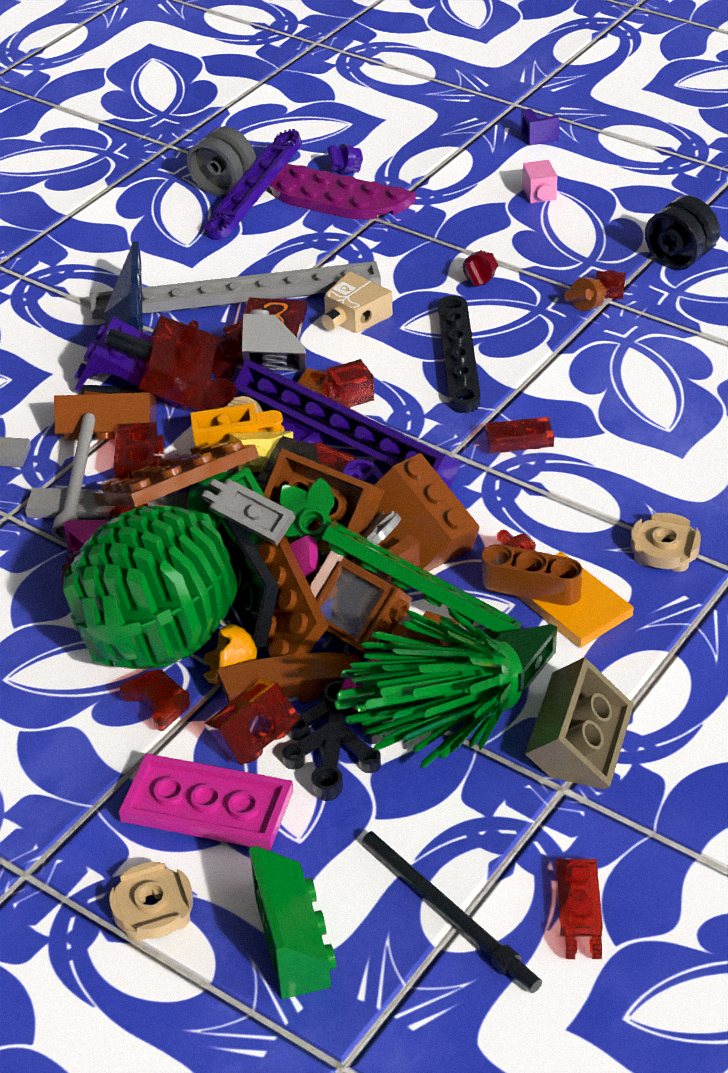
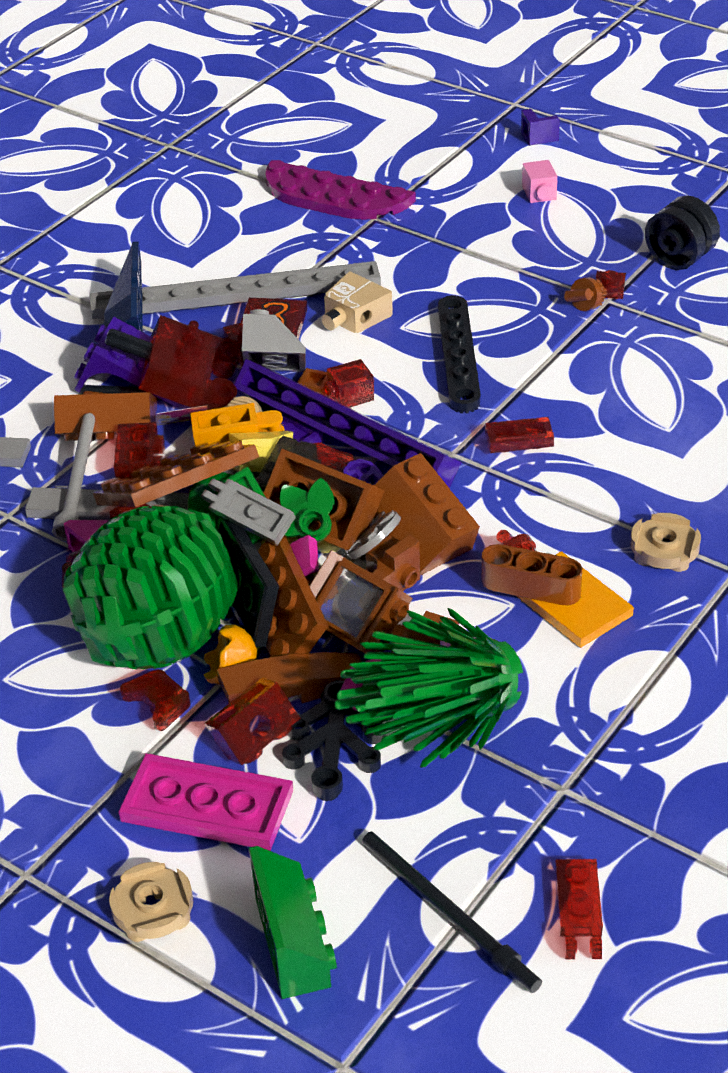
dark grey wheel [187,126,256,197] -> none
dark purple plate [204,129,302,240] -> none
green plate [322,521,523,639] -> none
dark purple piece [327,144,363,174] -> none
dark red piece [463,250,499,287] -> none
dark green slope [495,624,557,697] -> none
dark tan slope [525,657,634,789] -> none
none -> sticker [155,405,208,426]

